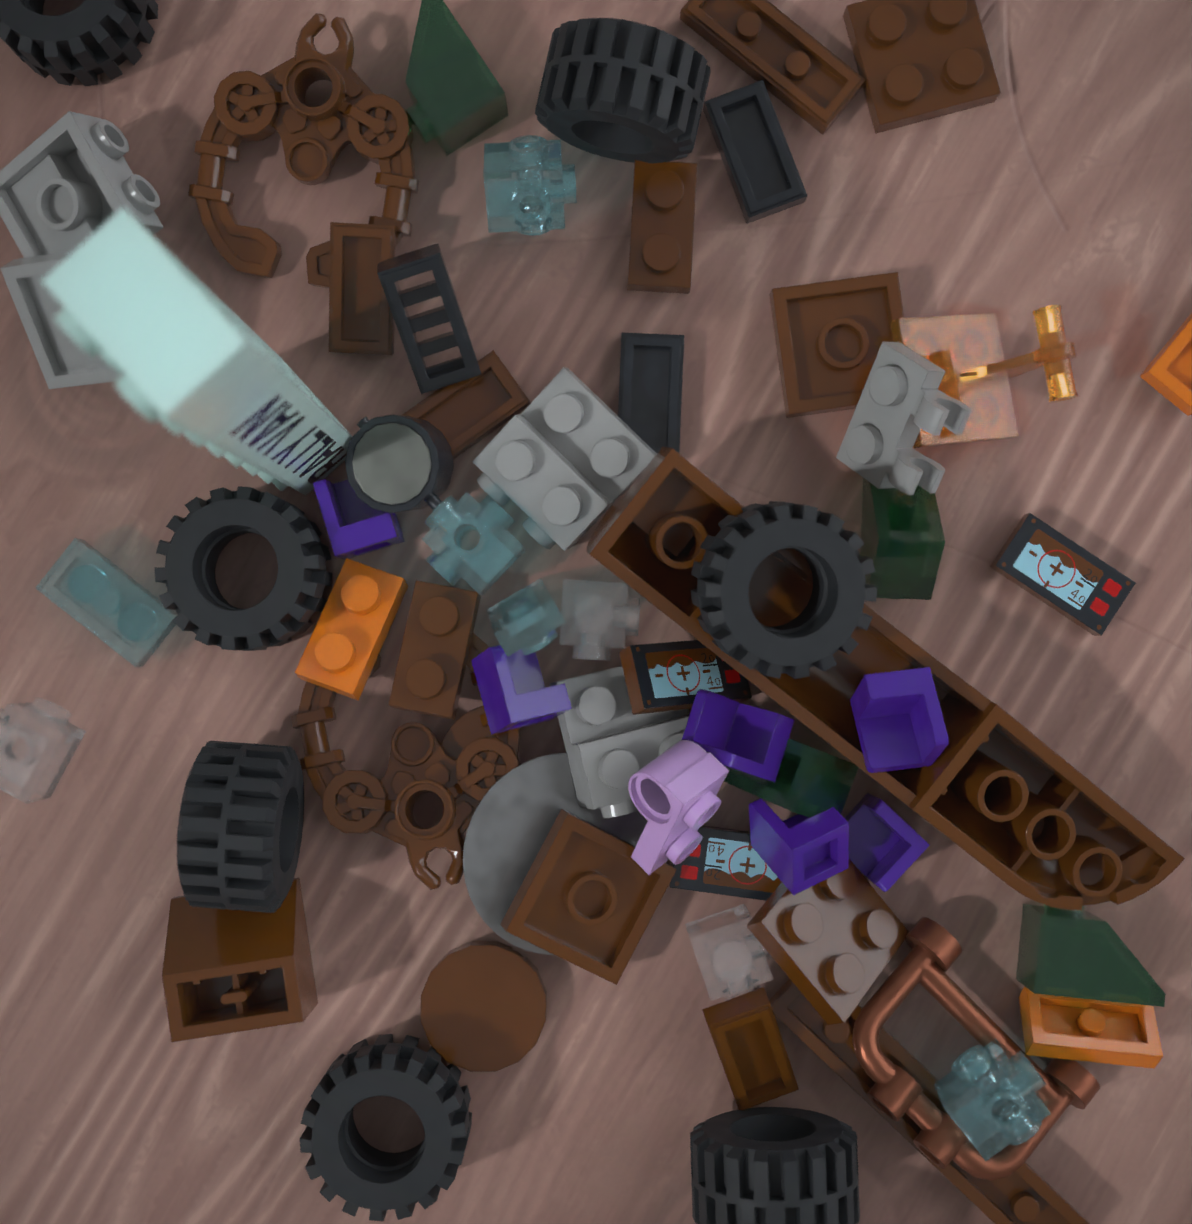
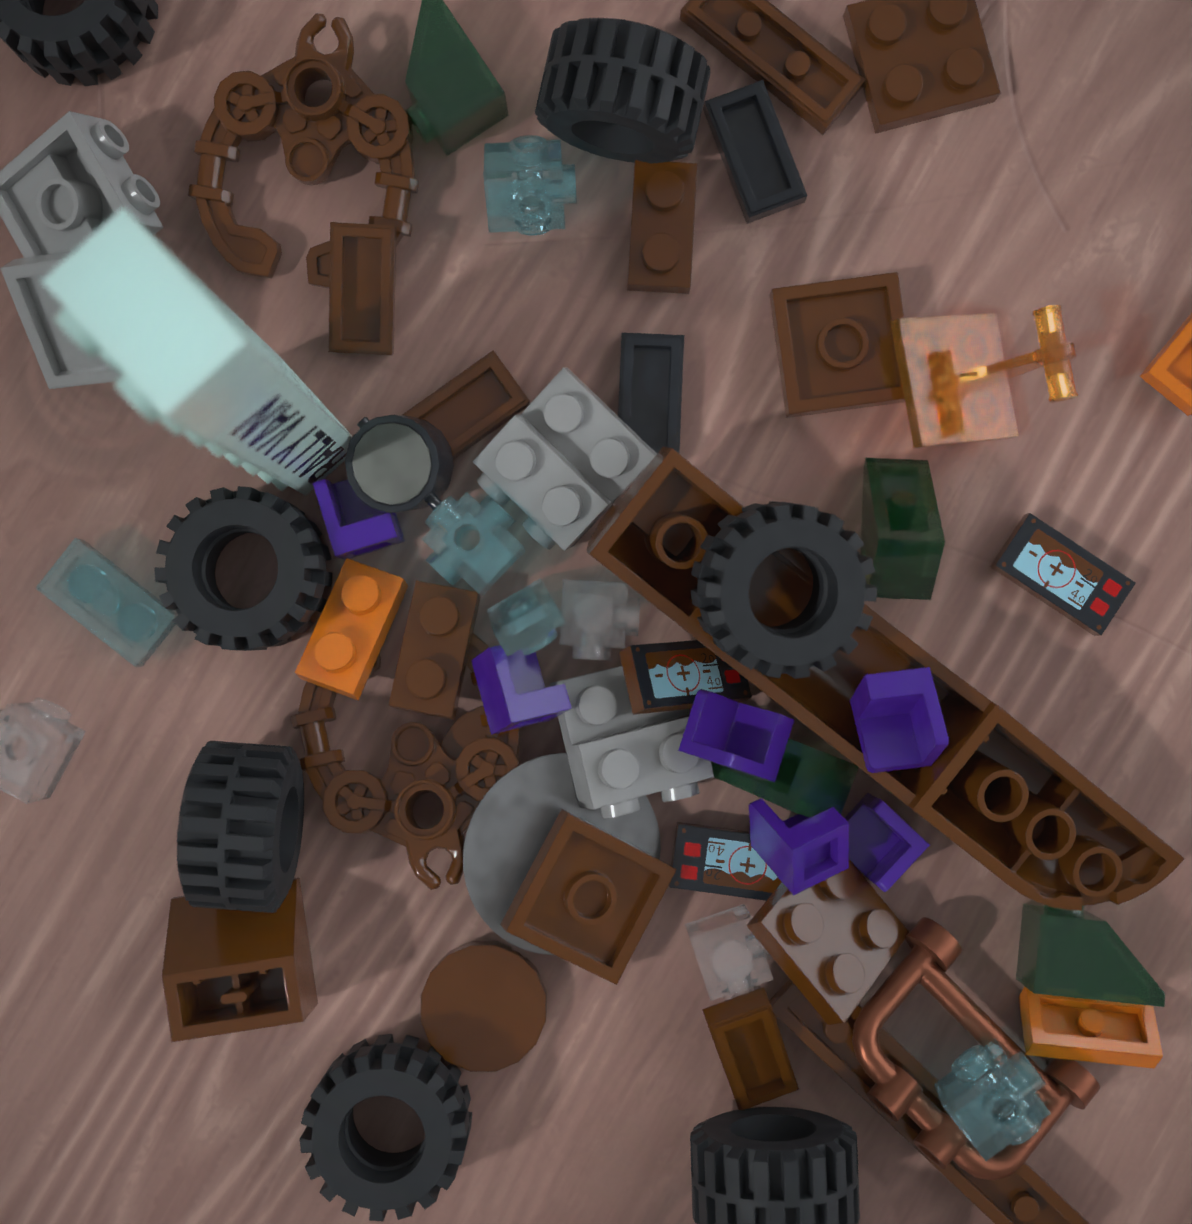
black slope [377,244,482,394] -> none
lavender plate [628,740,729,875] -> none
light grey plate [836,342,972,495] -> none

